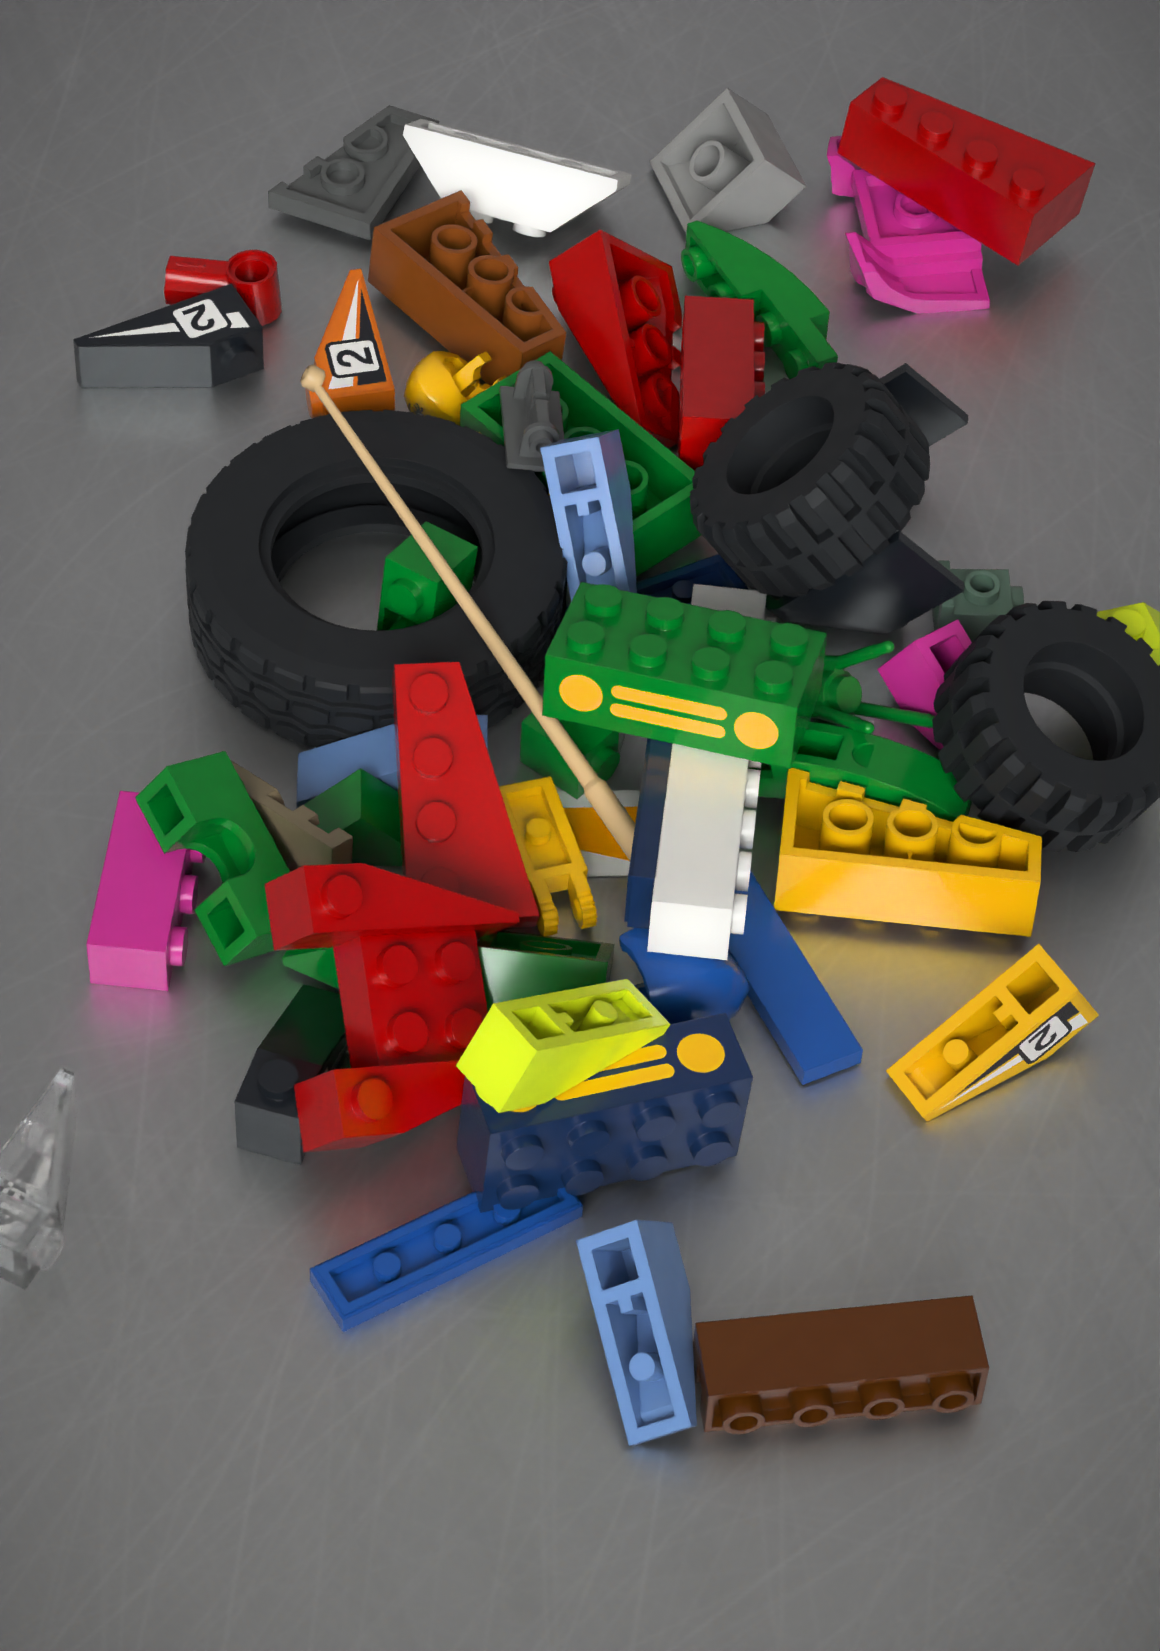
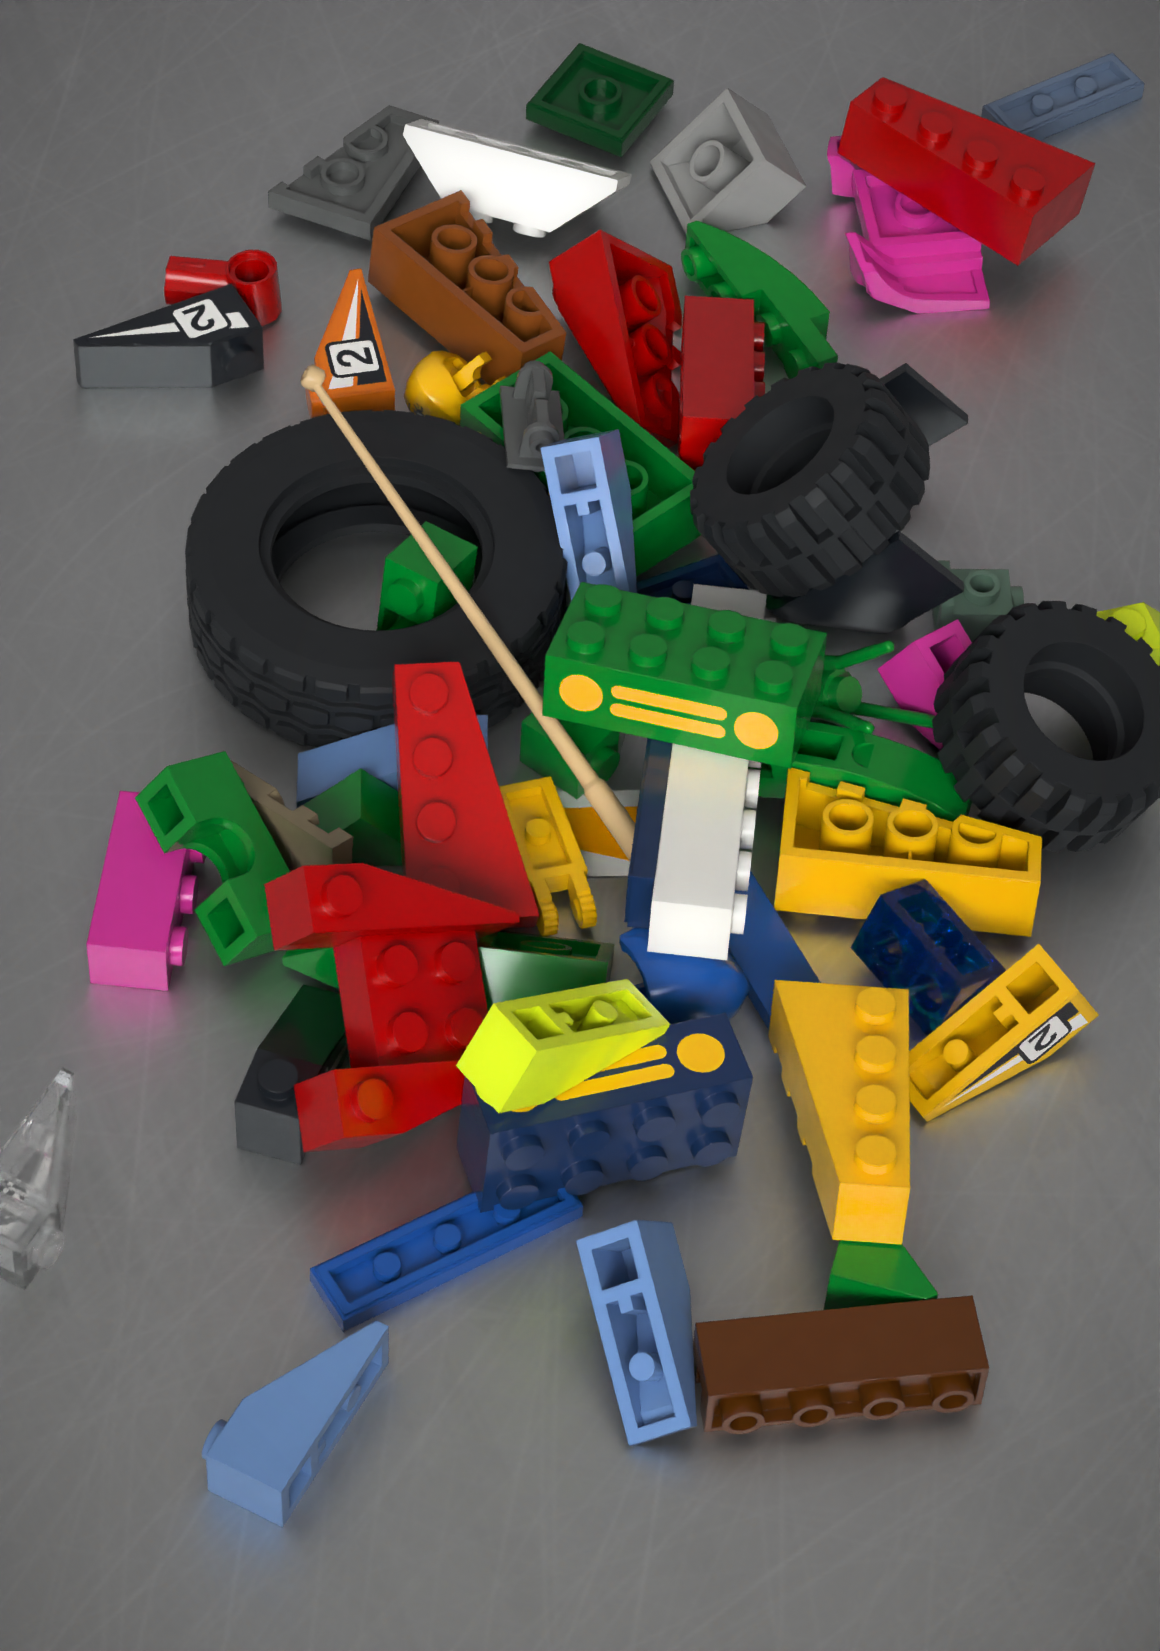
none -> medium blue slope [202,1320,389,1527]
none -> dark green plate [526,43,674,157]
none -> yellow wedge [768,980,910,1245]
none -> green slope [823,1240,938,1310]
none -> clear blue brick [850,879,1006,1036]
none -> sand blue tile [981,53,1145,140]

